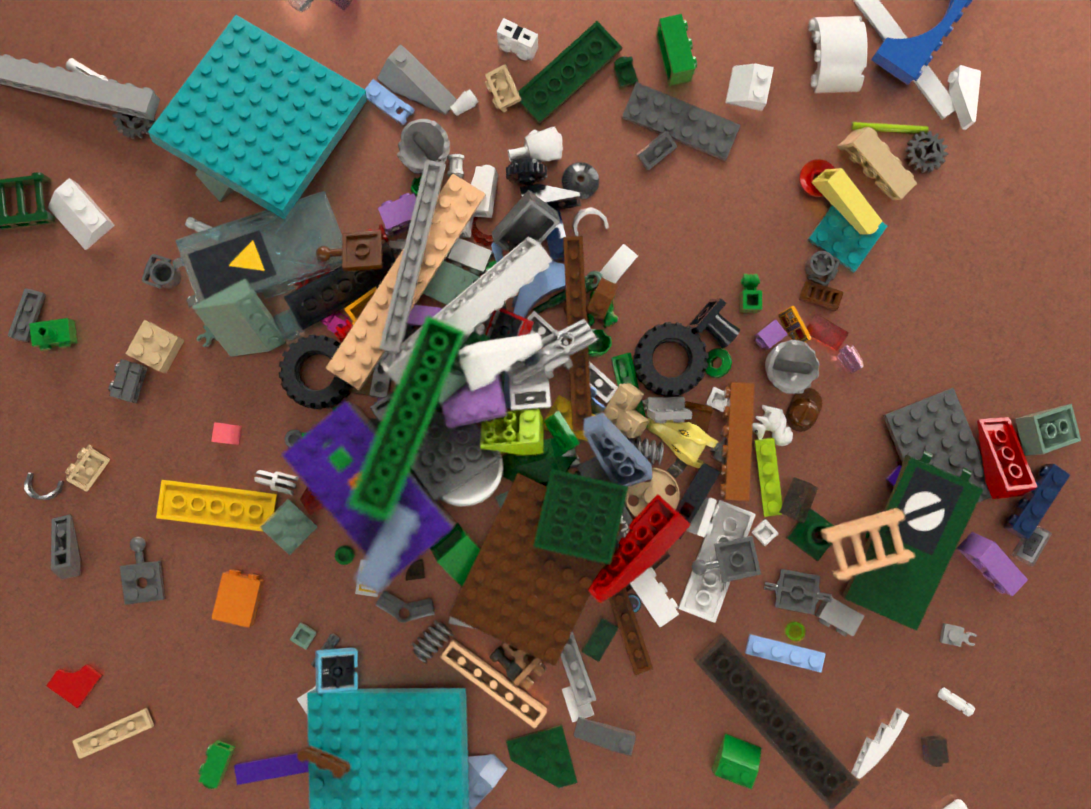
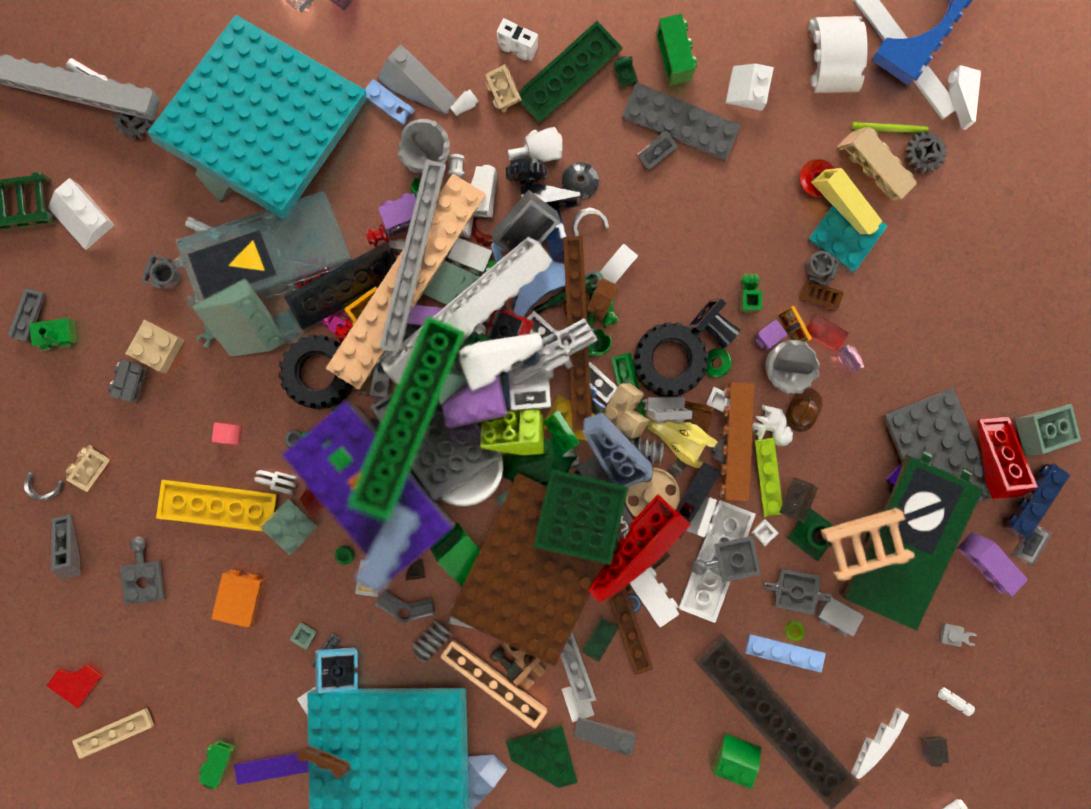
reddish brown plate [316,230,383,271] -> none

